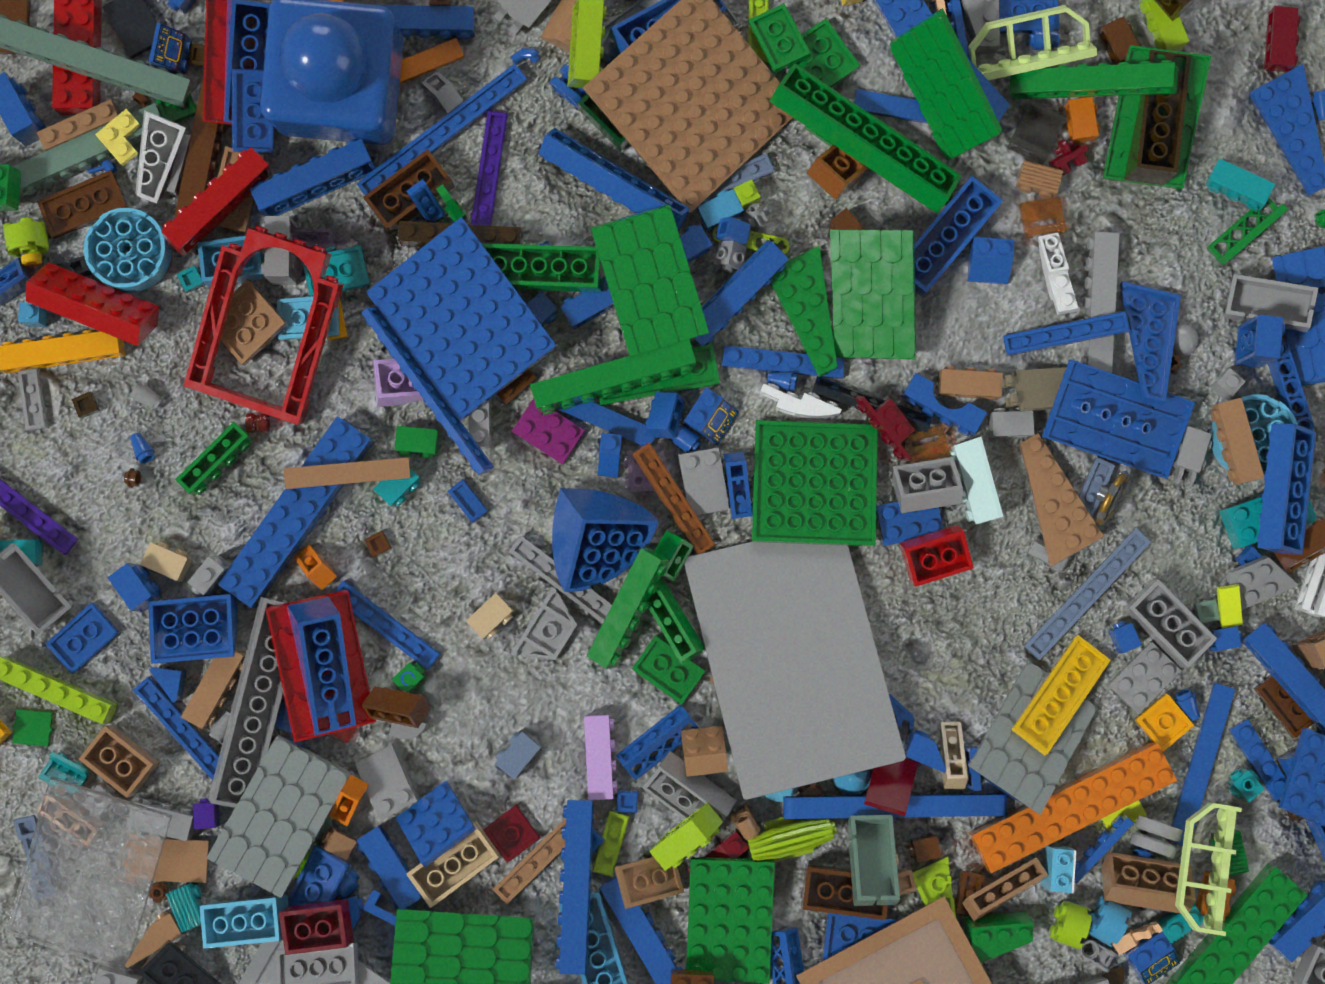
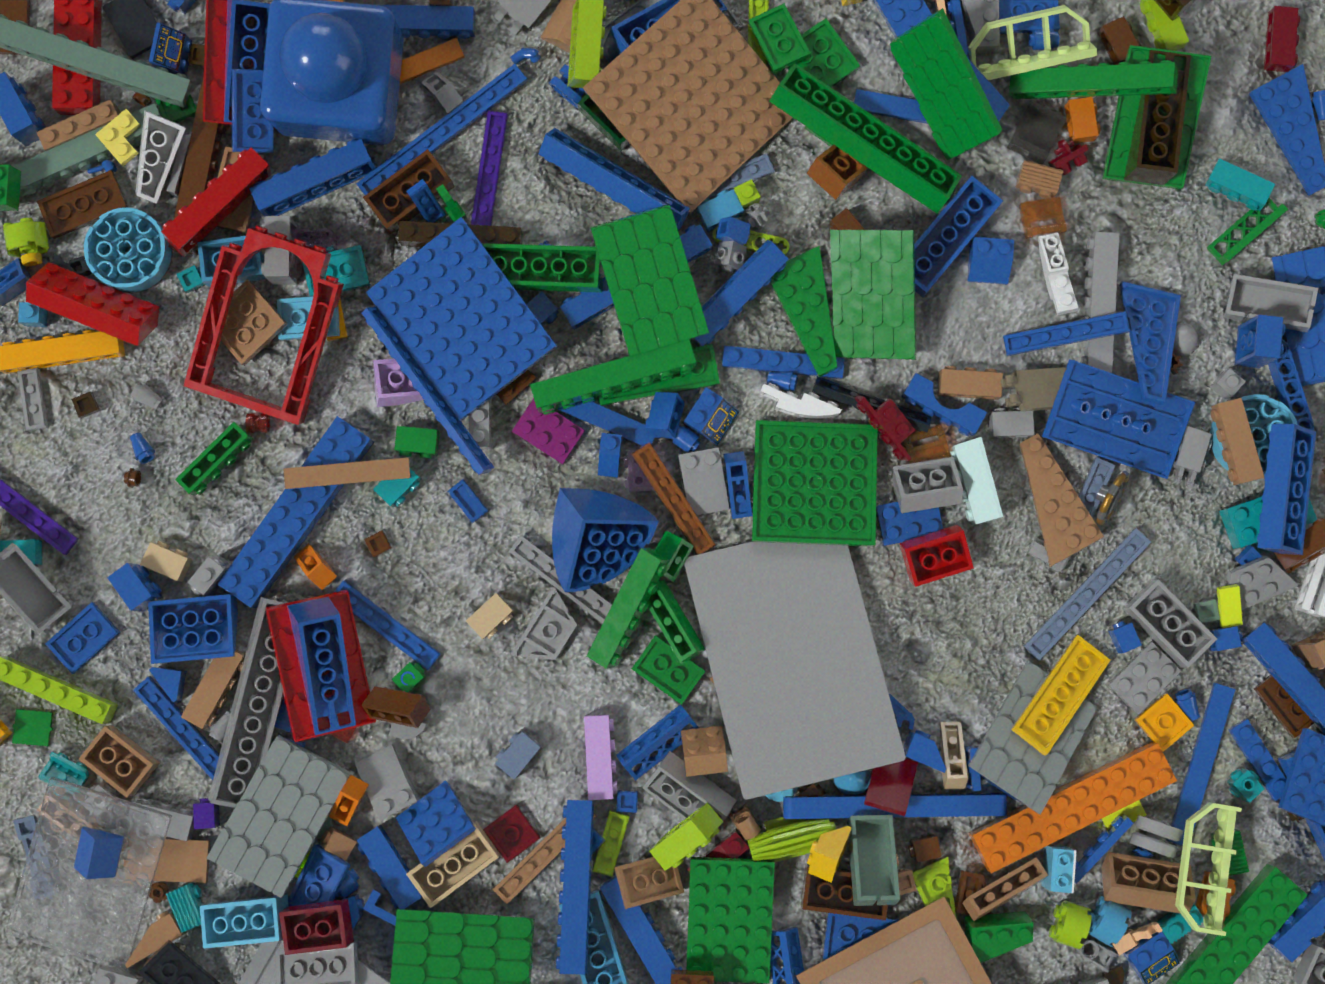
none -> blue slope [74,826,124,879]
none -> yellow slope [807,826,852,883]

